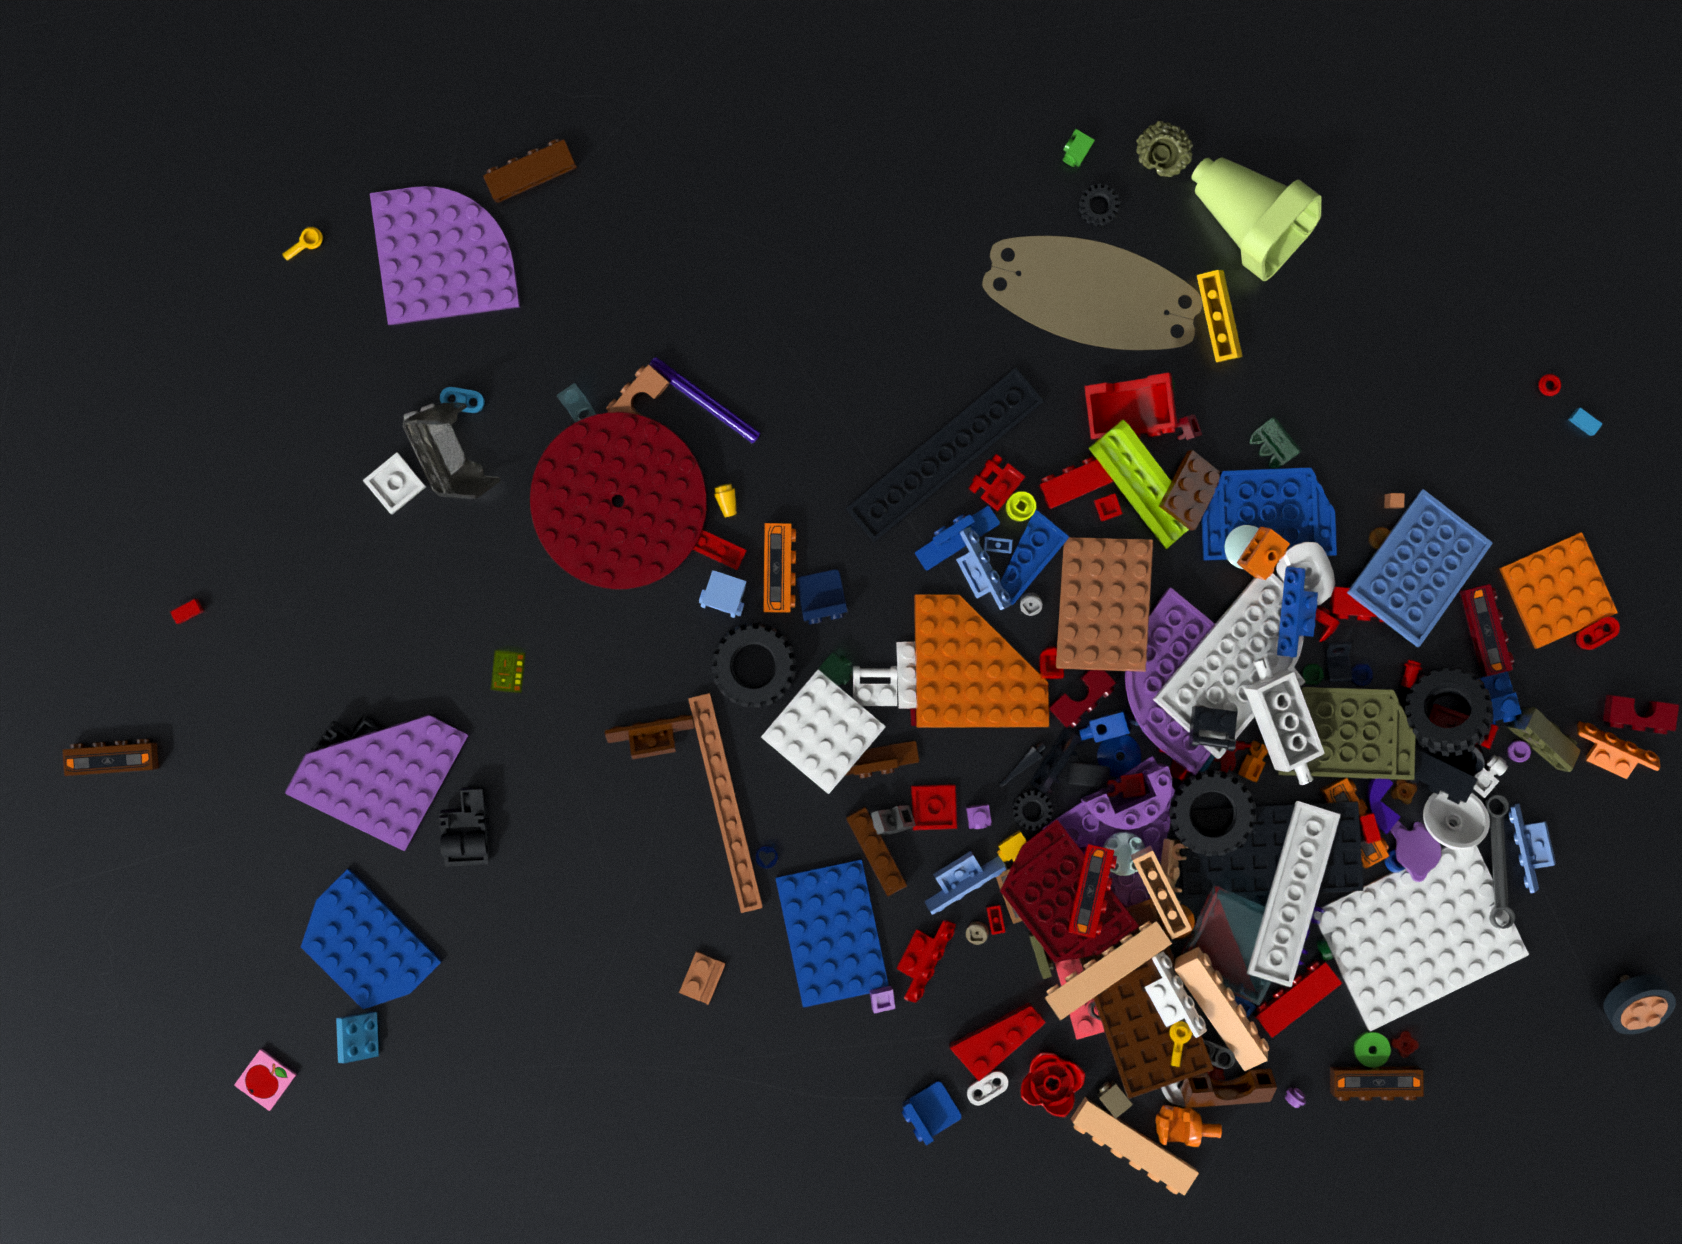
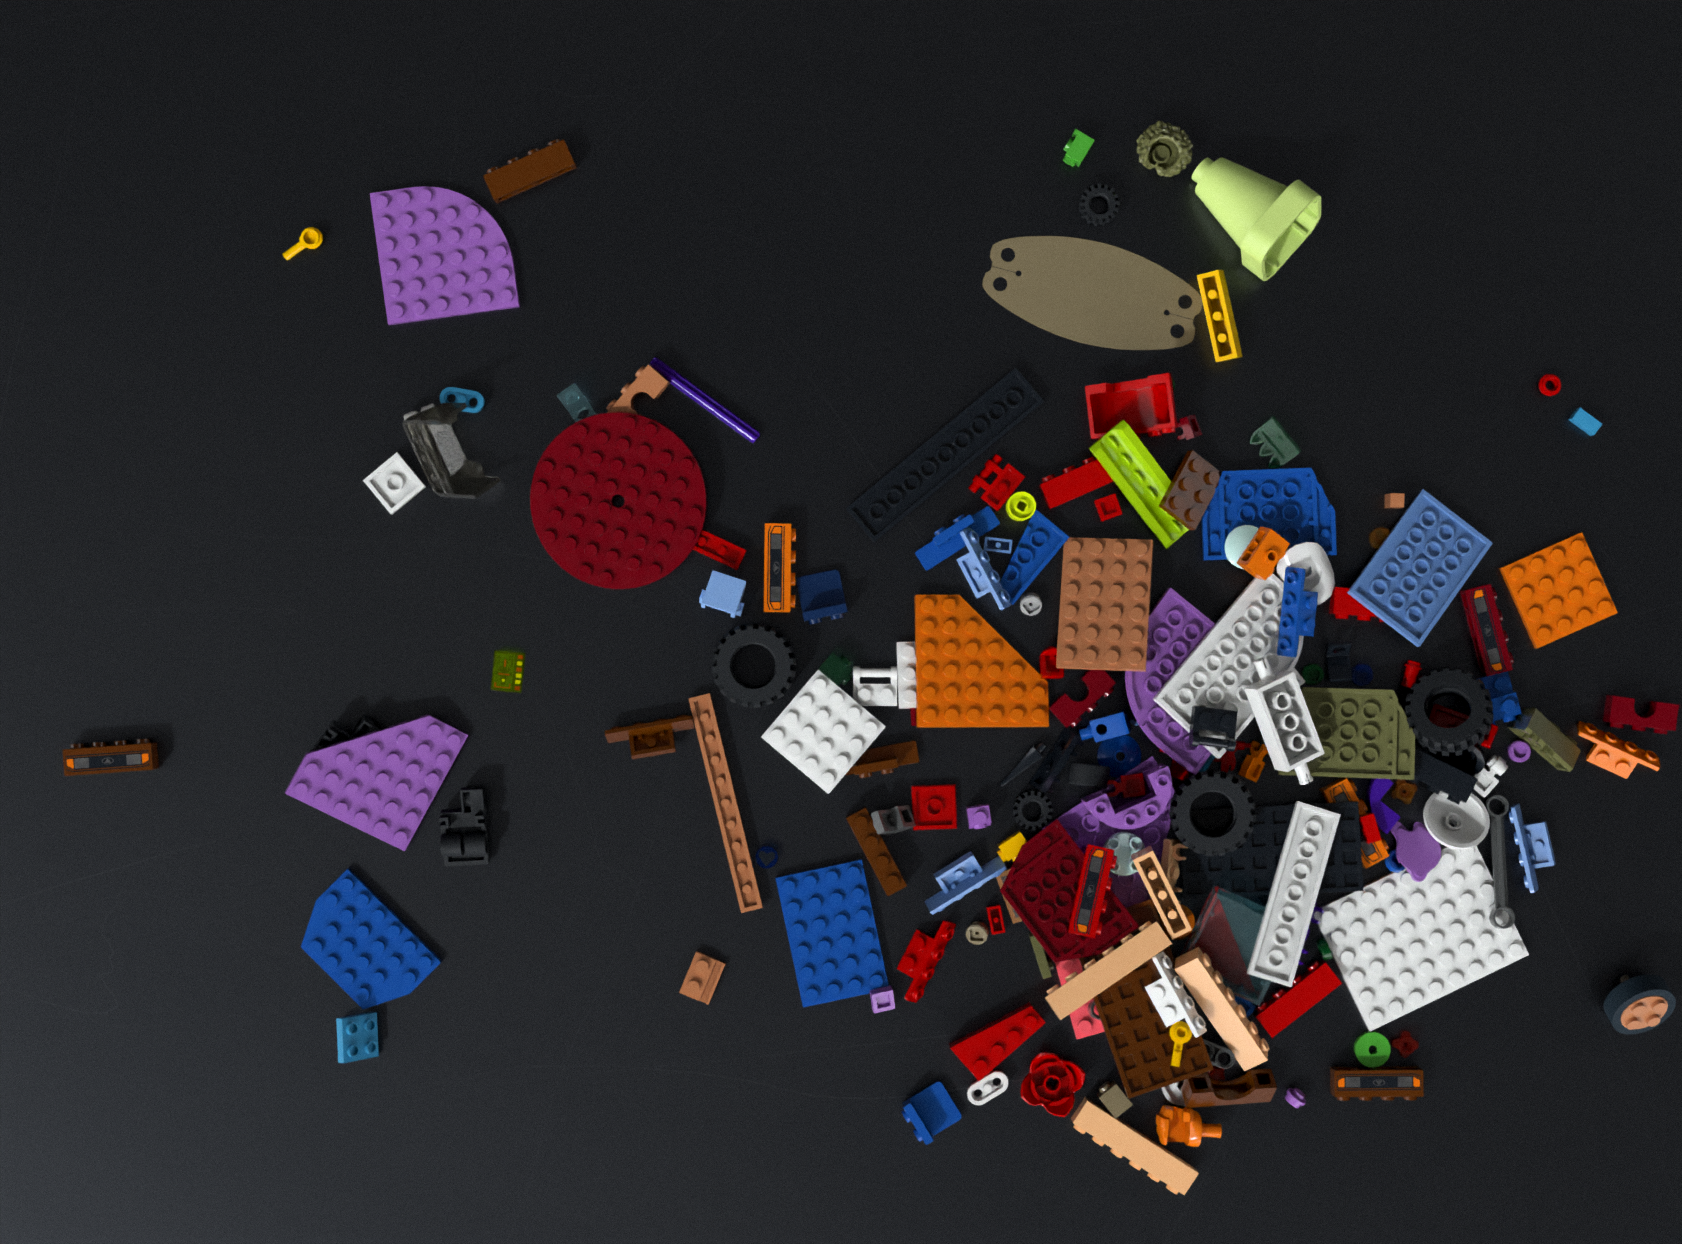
red piece [170,599,204,624] -> none
tile [234,1048,297,1111] -> none
yellow cone [714,483,737,517] -> none
red plate [1315,606,1340,642] -> none
red plate [1576,617,1620,650] -> none

